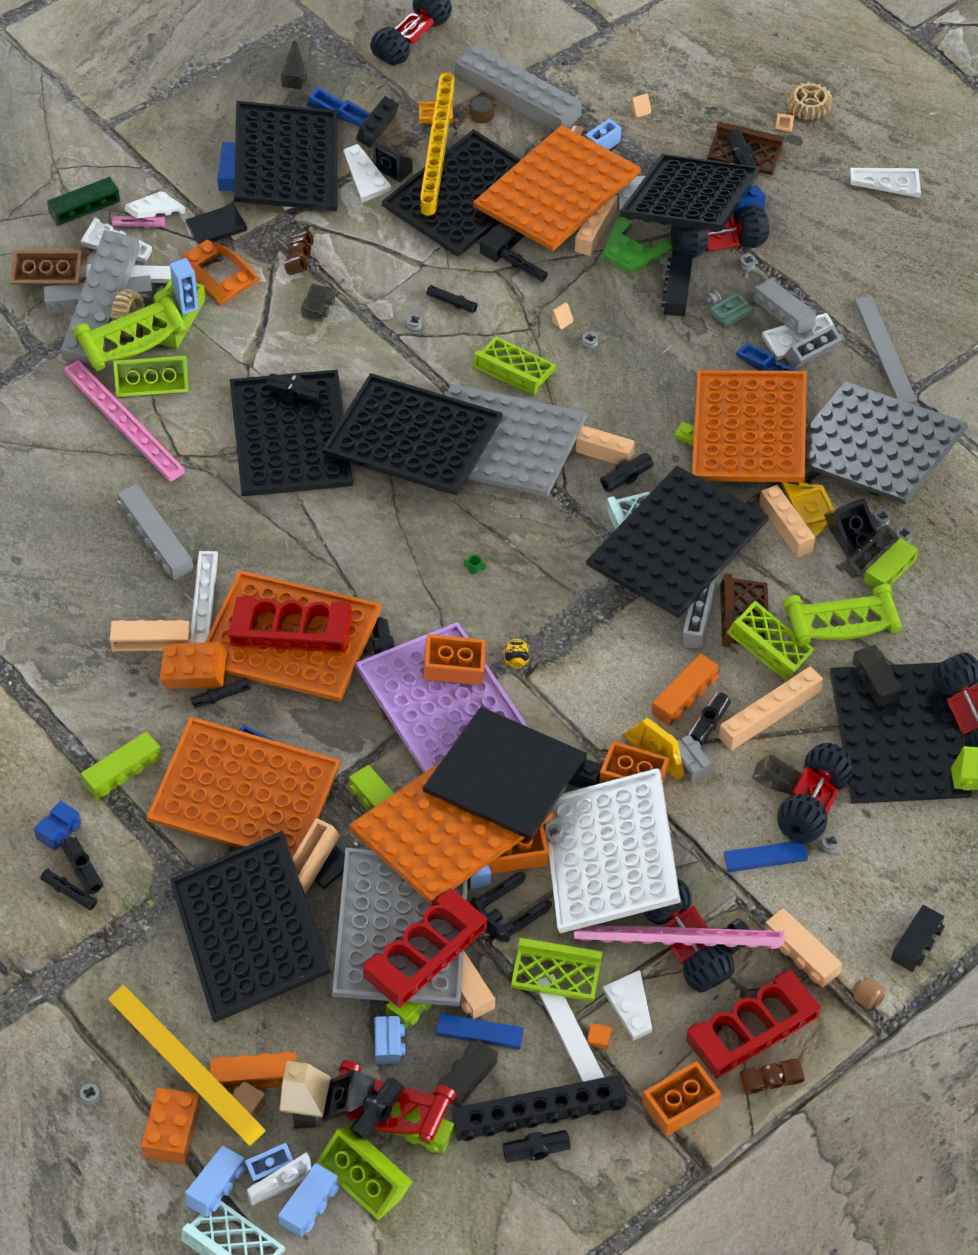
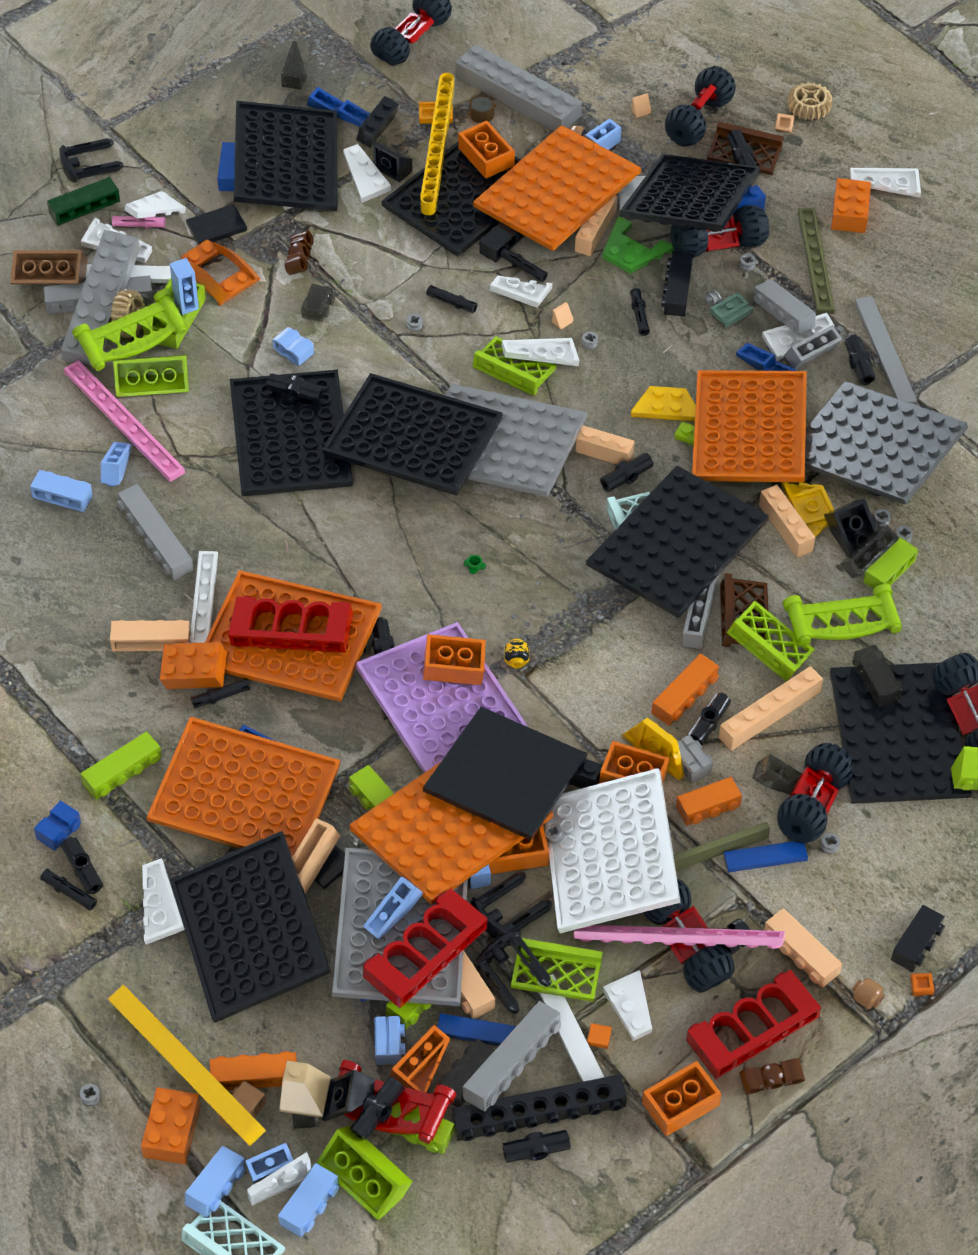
none -> light blue brick [30,470,93,512]
none -> black piece [59,138,124,183]
none -> light blue slope [101,442,132,486]
none -> white wing [142,858,185,945]
none -> light blue brick [273,327,314,366]
none -> light blue slope [363,876,423,940]
none -> orange wedge [389,1025,450,1093]
none -> orange brick [458,120,515,179]
none -> light grey brick [463,1001,561,1112]
none -> black piece [474,930,552,1014]
none -> white wing [490,276,553,308]
none -> white wing [502,338,579,366]
none -> black pin [630,288,650,336]
none -> yellow wing [631,386,696,422]
none -> black plate [665,66,736,146]
none -> olive tile [673,822,770,871]
none -> orange brick [676,777,742,826]
none -> olive tile [797,207,835,315]
none -> orange brick [831,178,871,233]
none -> black piece [845,334,875,385]
none -> orange tile [910,973,935,996]

